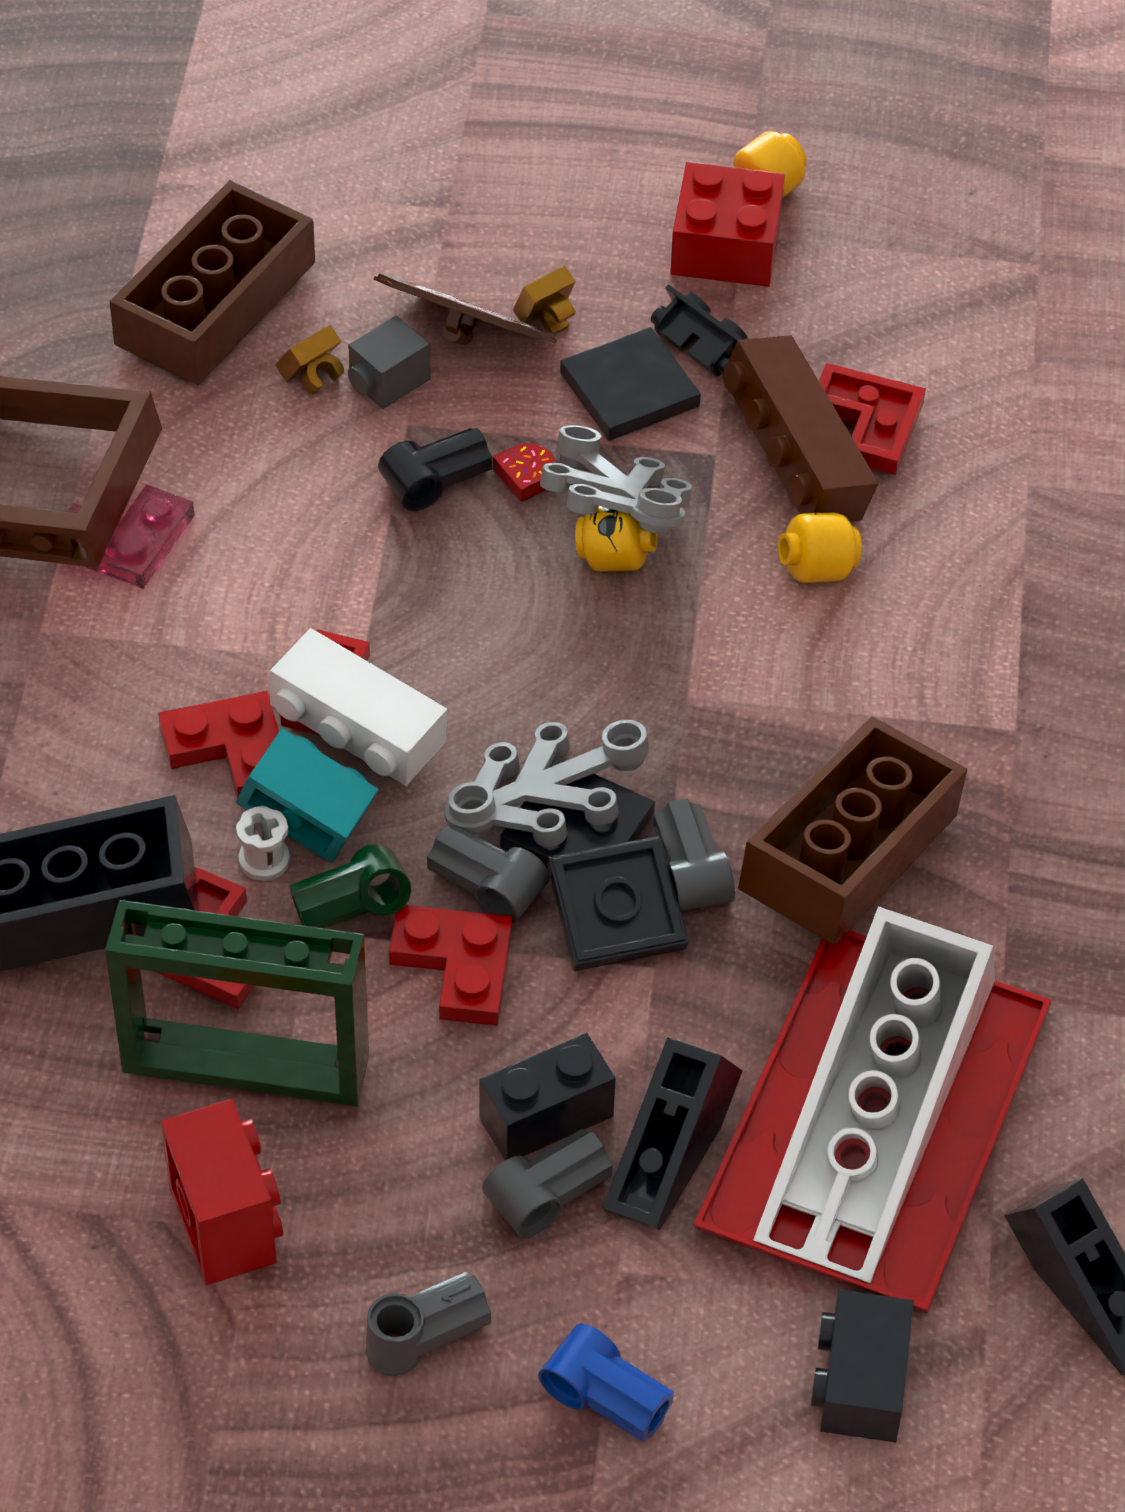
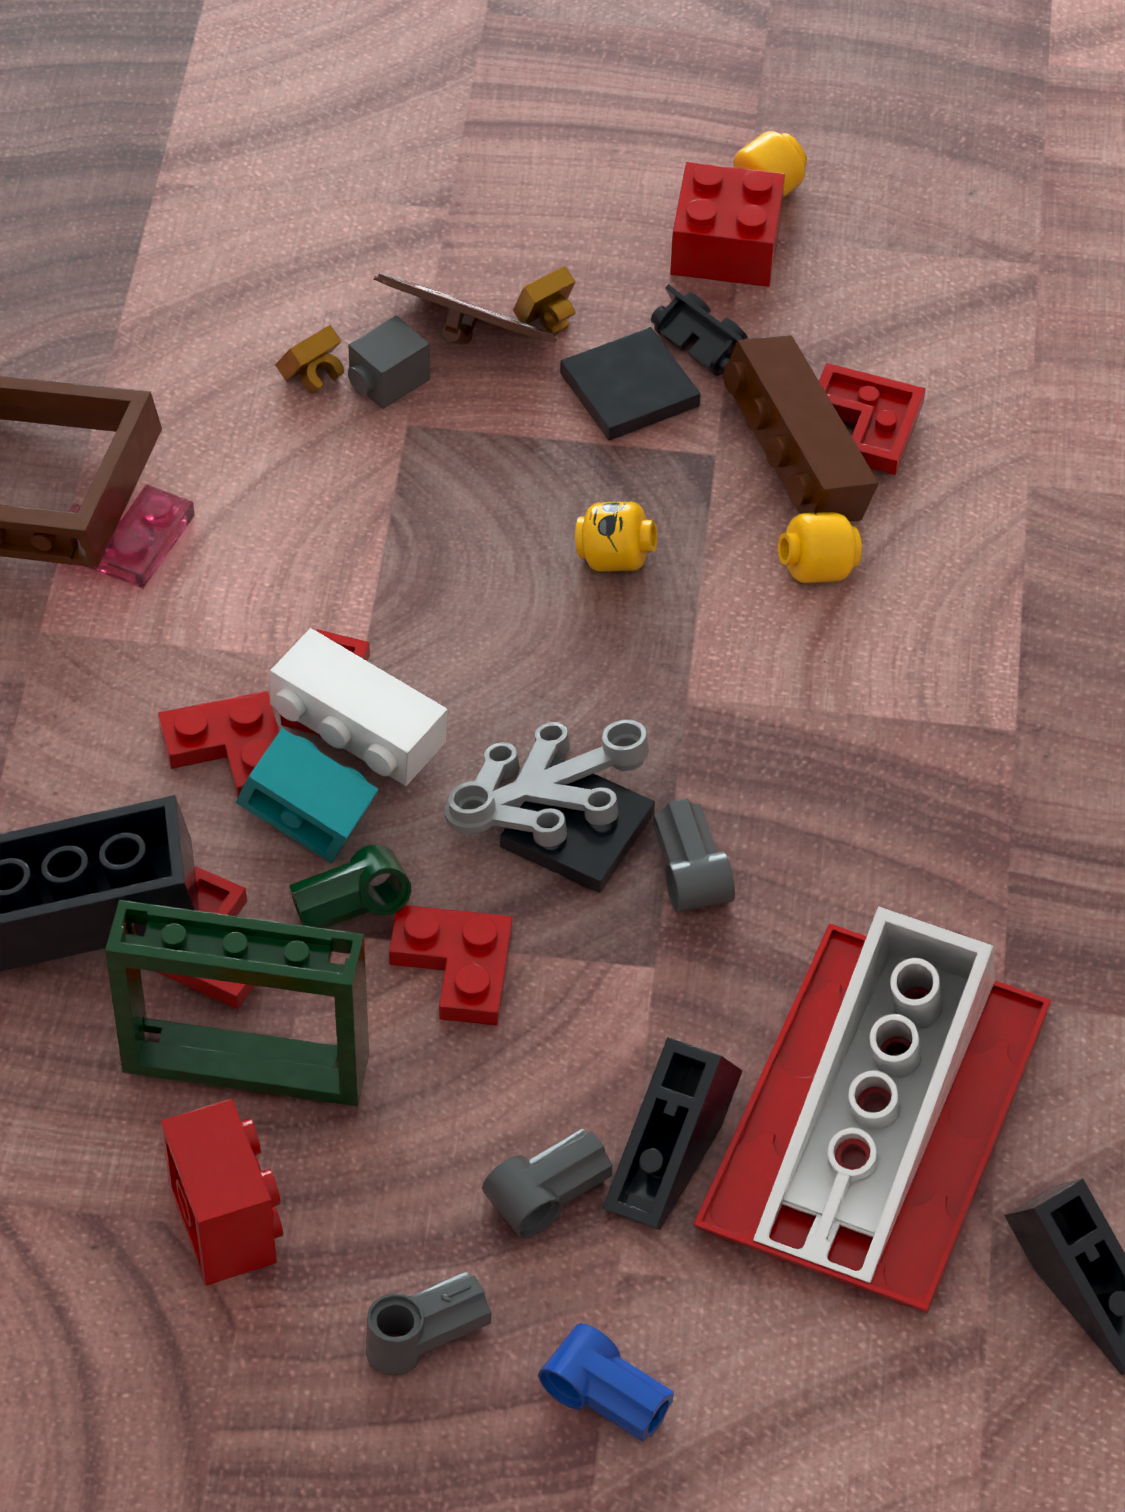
reddish brown brick [109,180,315,386] -> none
white bush [236,806,290,882] -> none
black piece [378,428,492,511] -> none
dark grey piece [427,825,550,924] -> none
black brick [479,1033,616,1160] -> none
red tile [493,443,555,502] -> none
light grey plant [540,425,692,533] -> none
black tile [547,836,689,971] -> none
reddish brown brick [738,716,968,945] -> none
black brick [811,1289,914,1442] -> none

